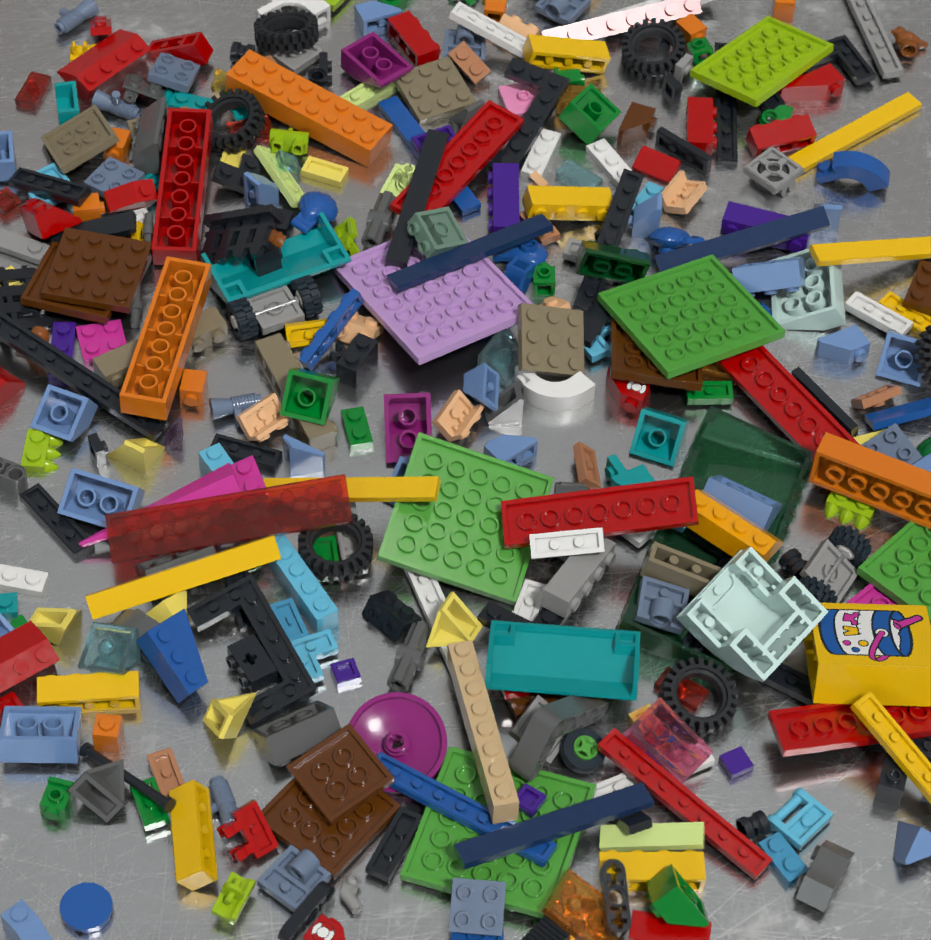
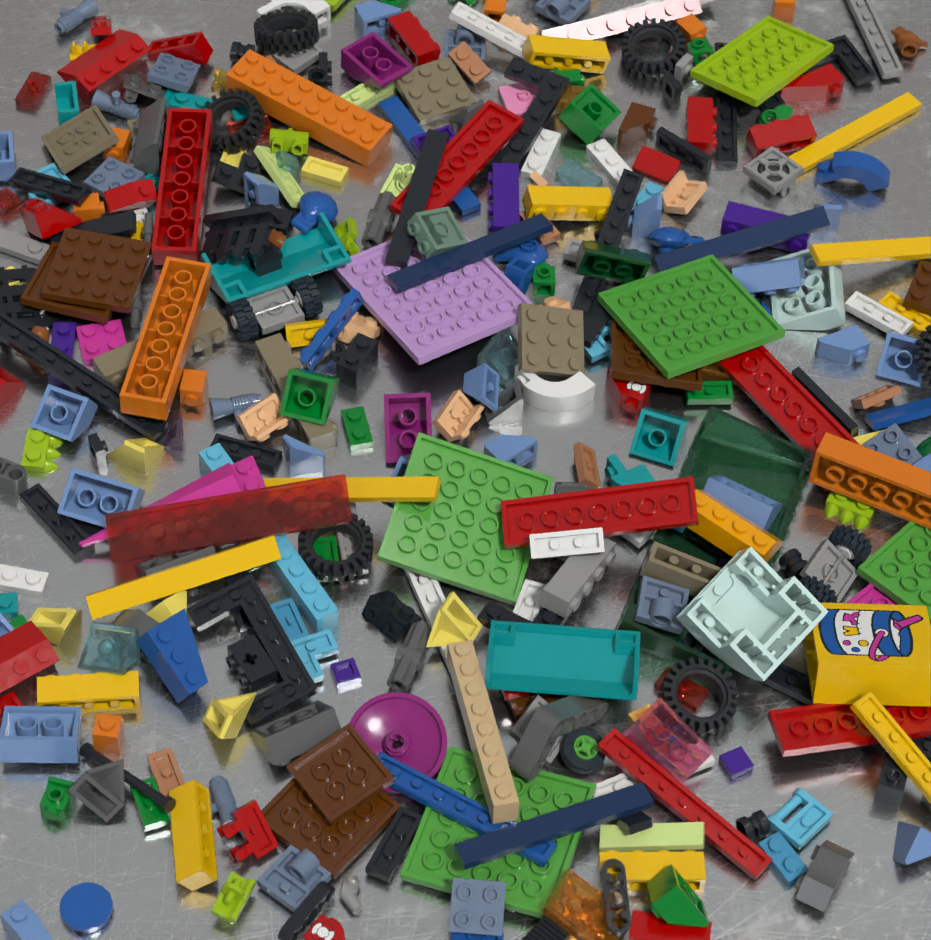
dark purple tile [517,783,547,818] -> none

